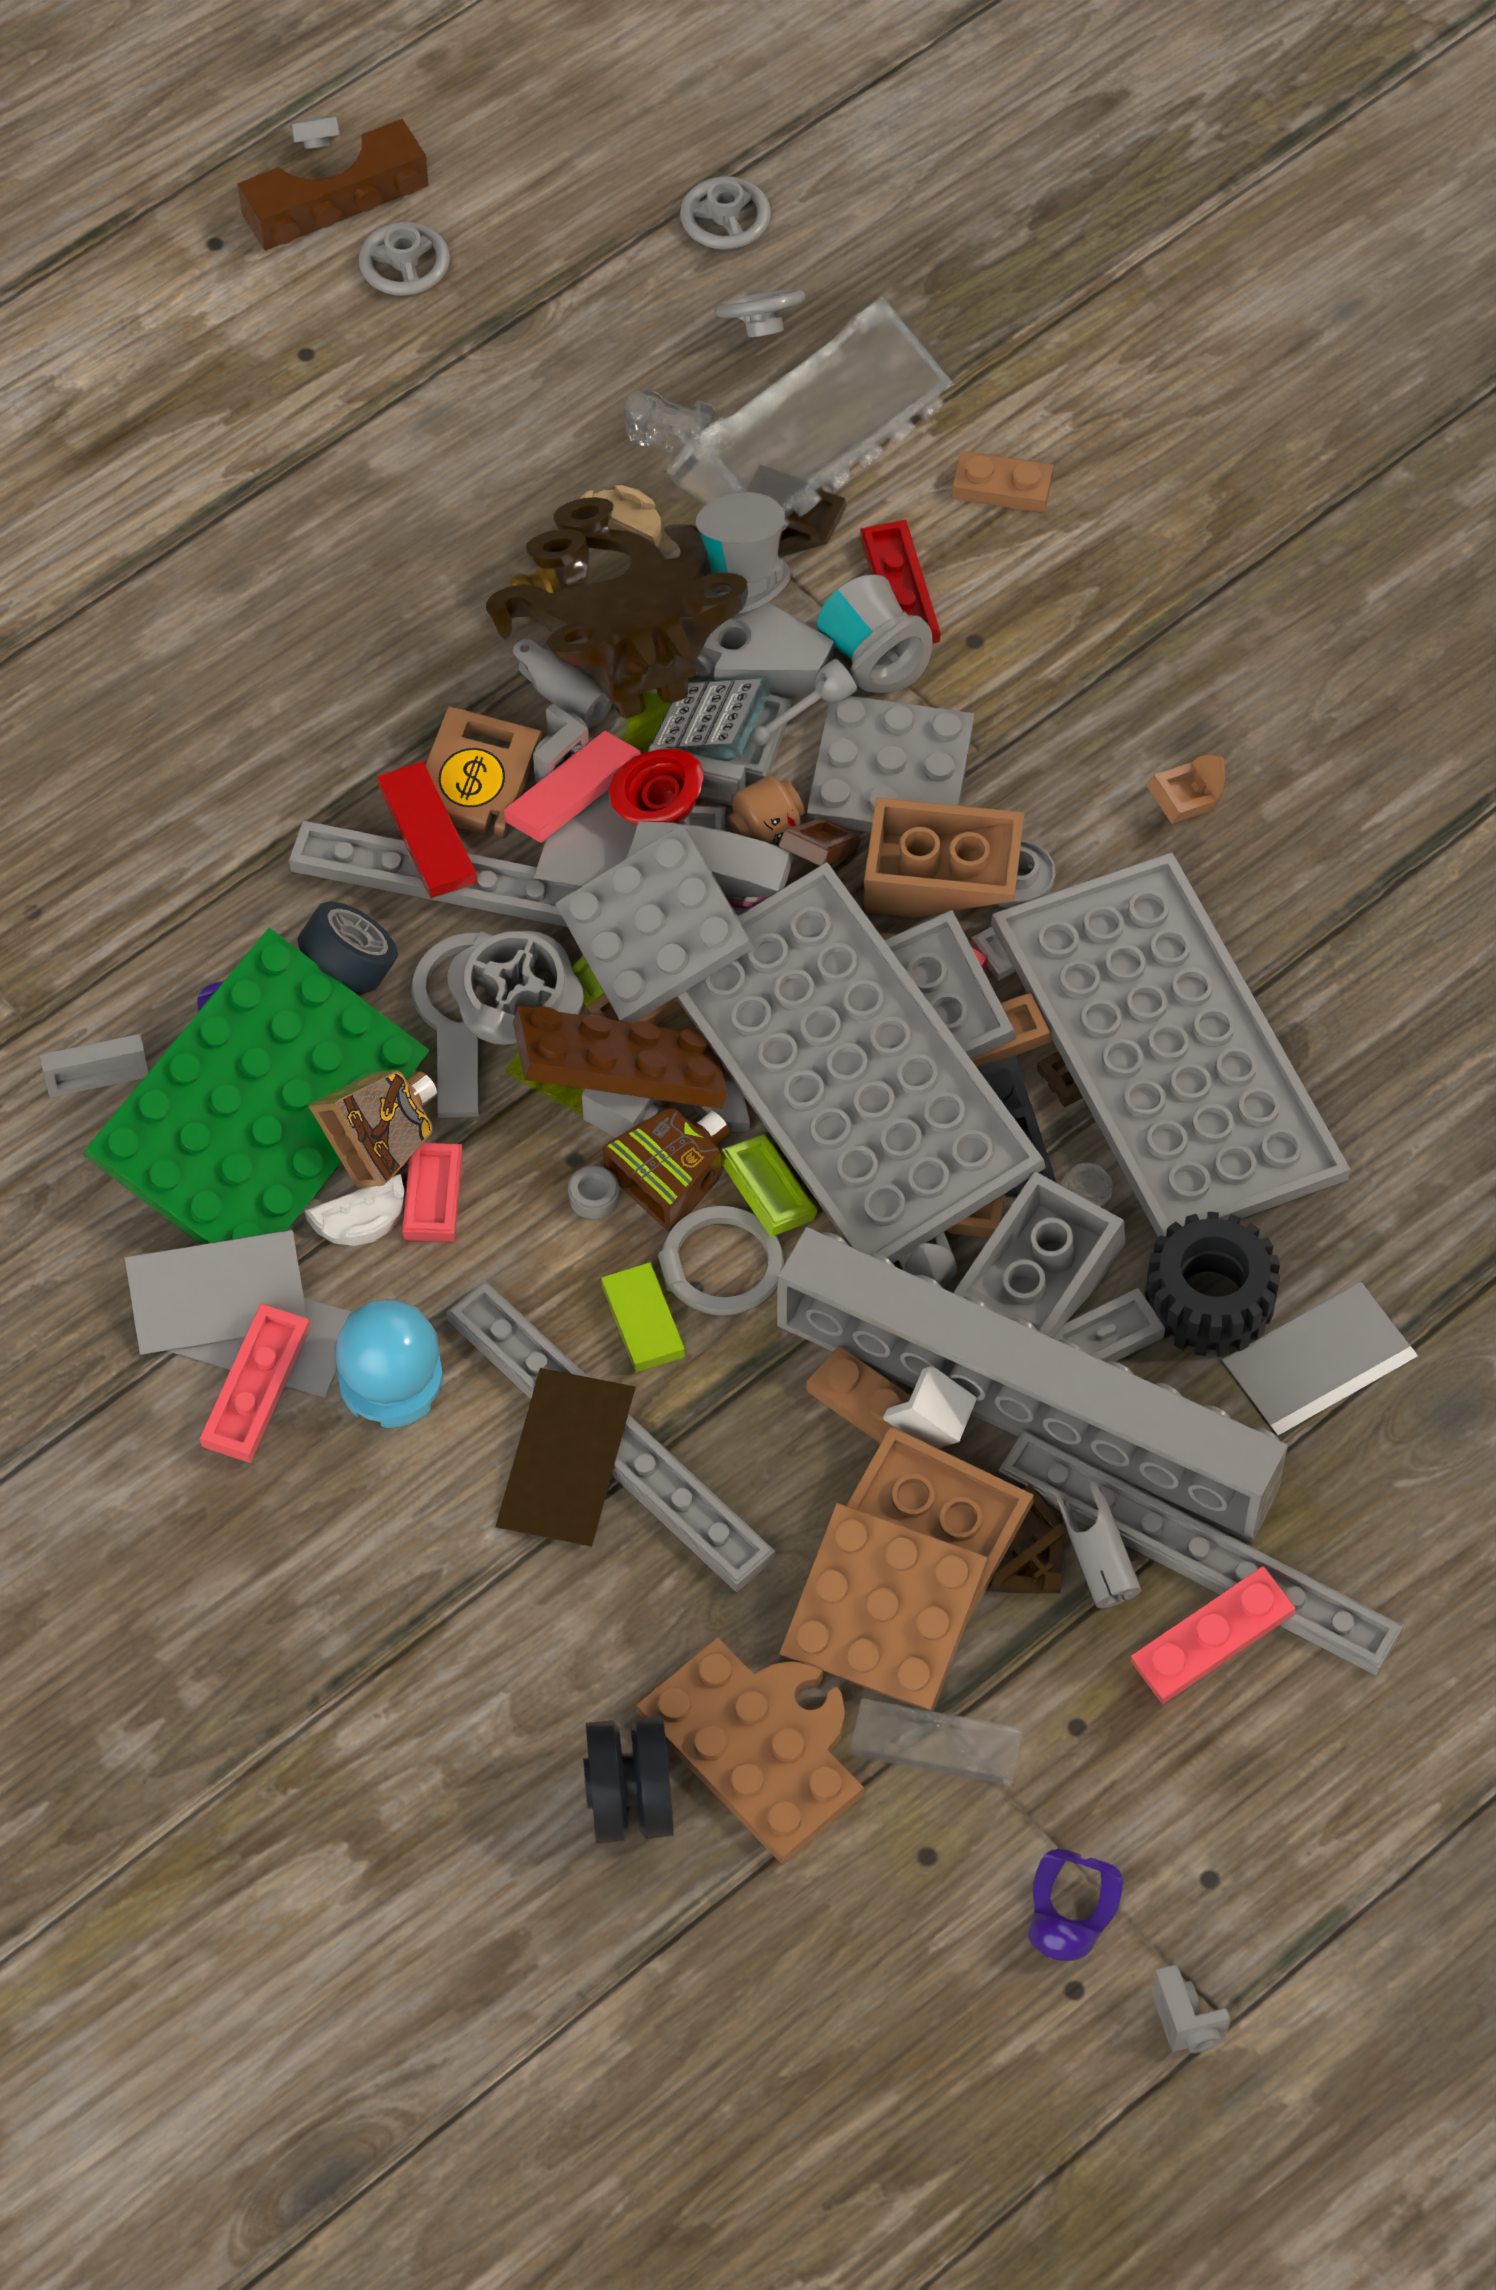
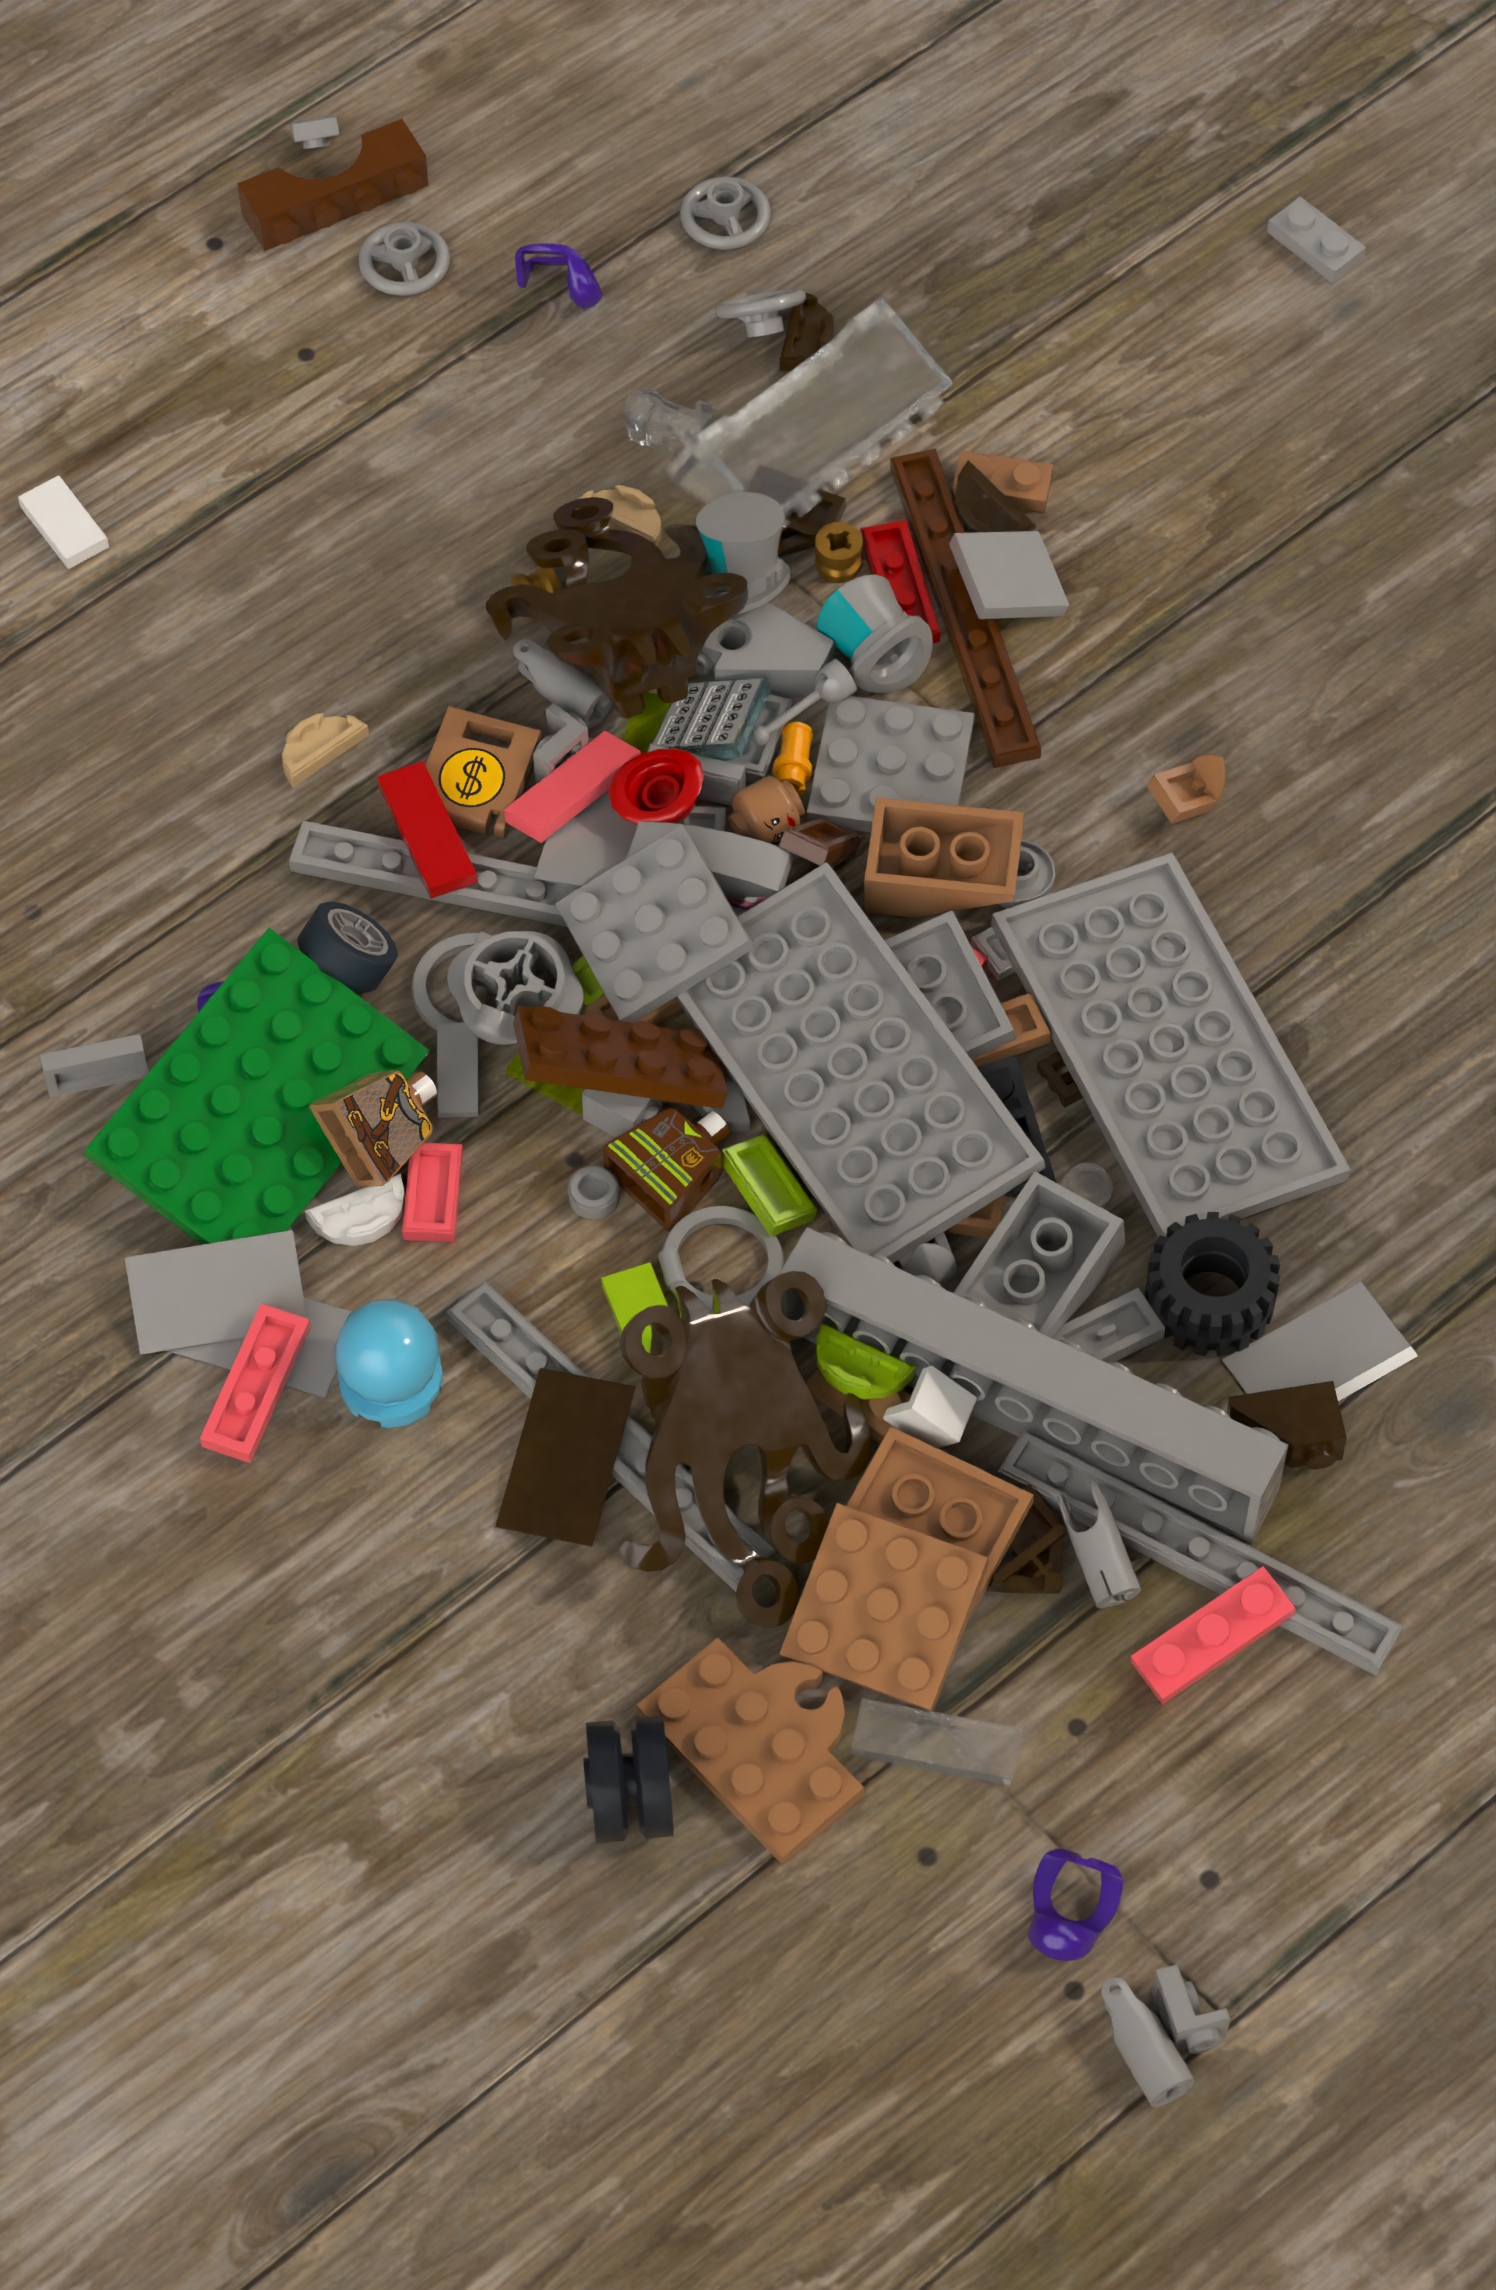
none -> white tile [18,475,109,569]
none -> tan tile [282,713,369,788]
none -> dark purple piece [515,243,603,309]
none -> dark brown hips [619,1271,871,1628]
none -> light orange pin [773,722,813,797]
none -> dark brown tile [780,293,834,371]
none -> pearl gold wheel [815,522,862,583]
none -> lime tile [815,1323,916,1399]
none -> reddish brown tile [890,448,1041,768]
none -> light grey tile [949,531,1070,619]
none -> dark brown tile [955,460,1037,533]
none -> light grey piece [1102,1977,1195,2107]
none -> dark brown slope [1227,1381,1347,1470]
none -> light grey plate [1267,196,1366,284]

